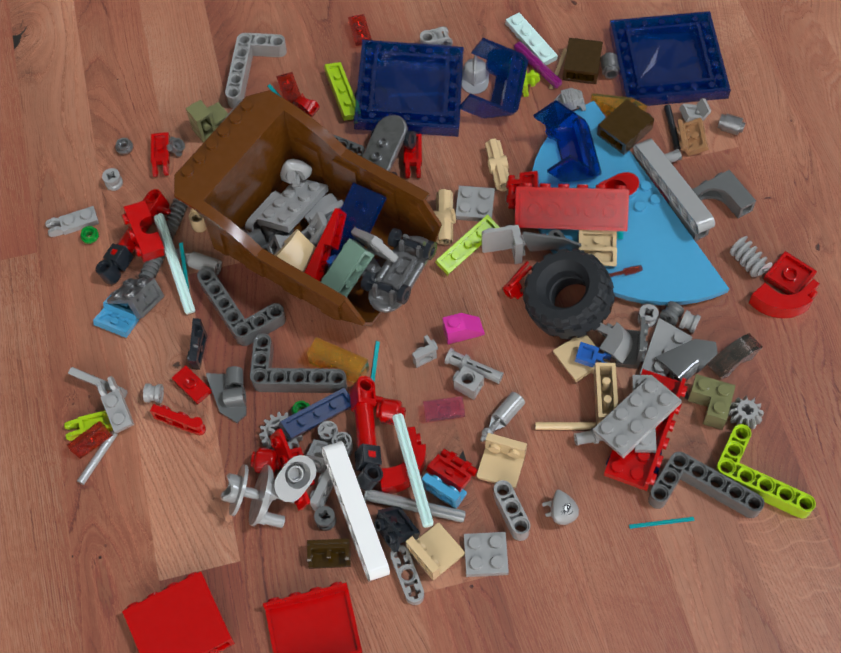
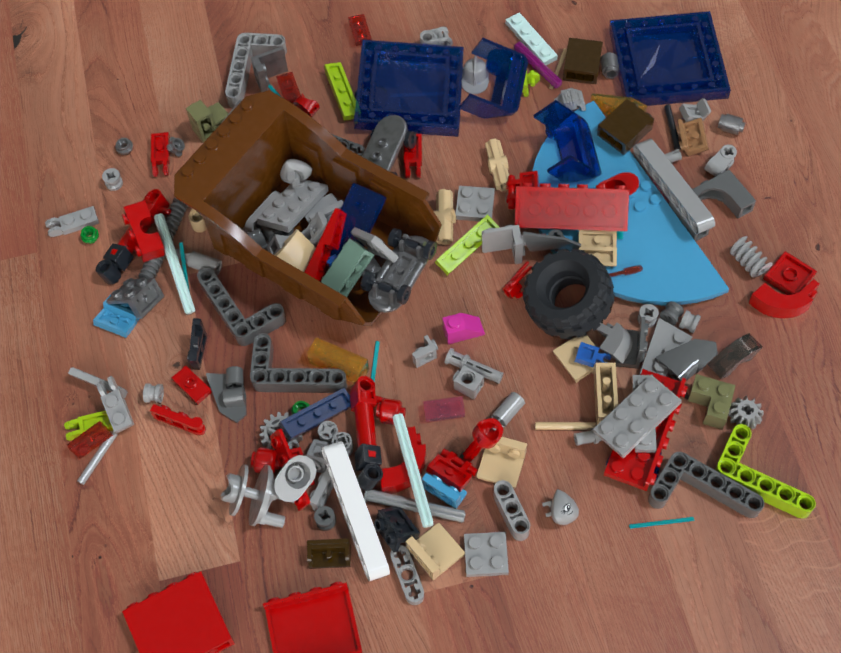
none -> flat silver bracket [251,47,288,92]
none -> red piece [463,418,503,462]
none -> light grey piece [704,144,737,176]

